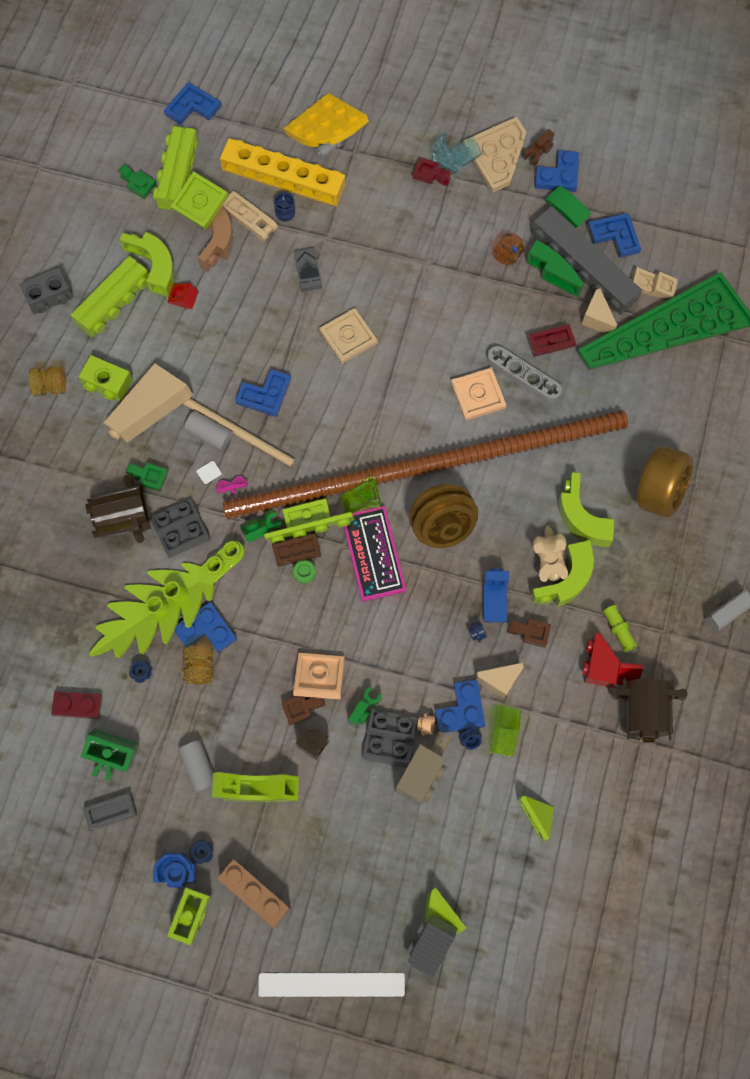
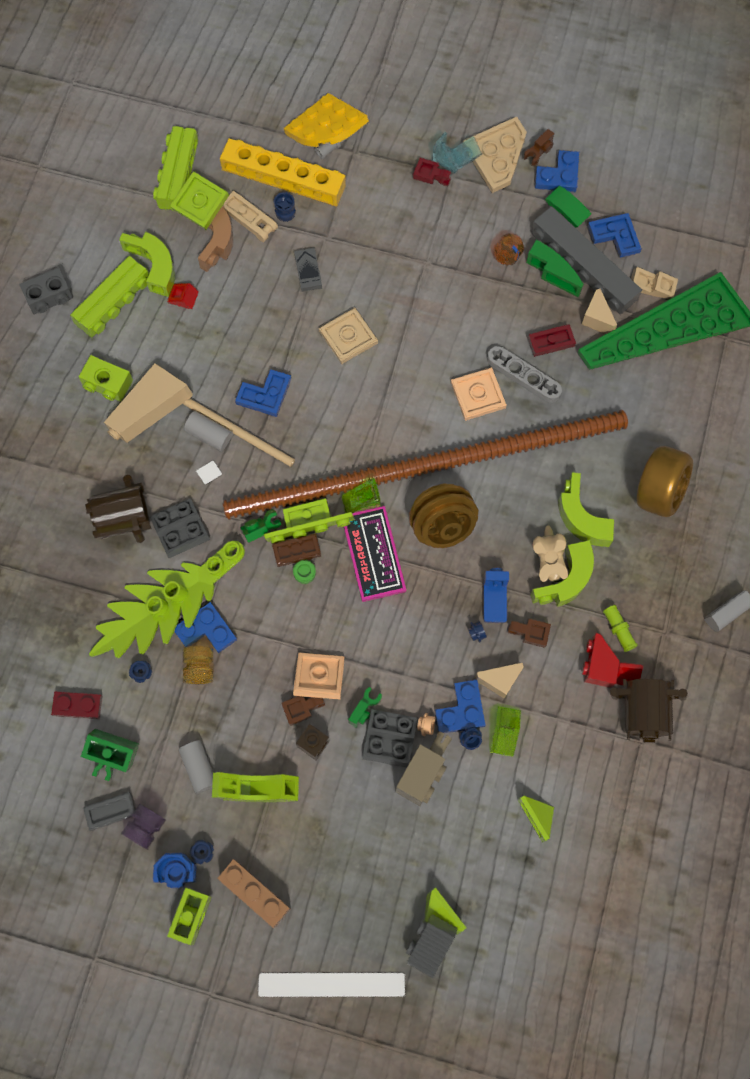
clear yellow wheel [29,366,66,396] -> none
green plate [118,164,157,200] -> none
green plate [126,463,168,492] -> none
blue plate [164,82,222,125] -> none
dark pink piece [216,476,248,494] -> none
none -> clear purple wheel [121,804,166,850]

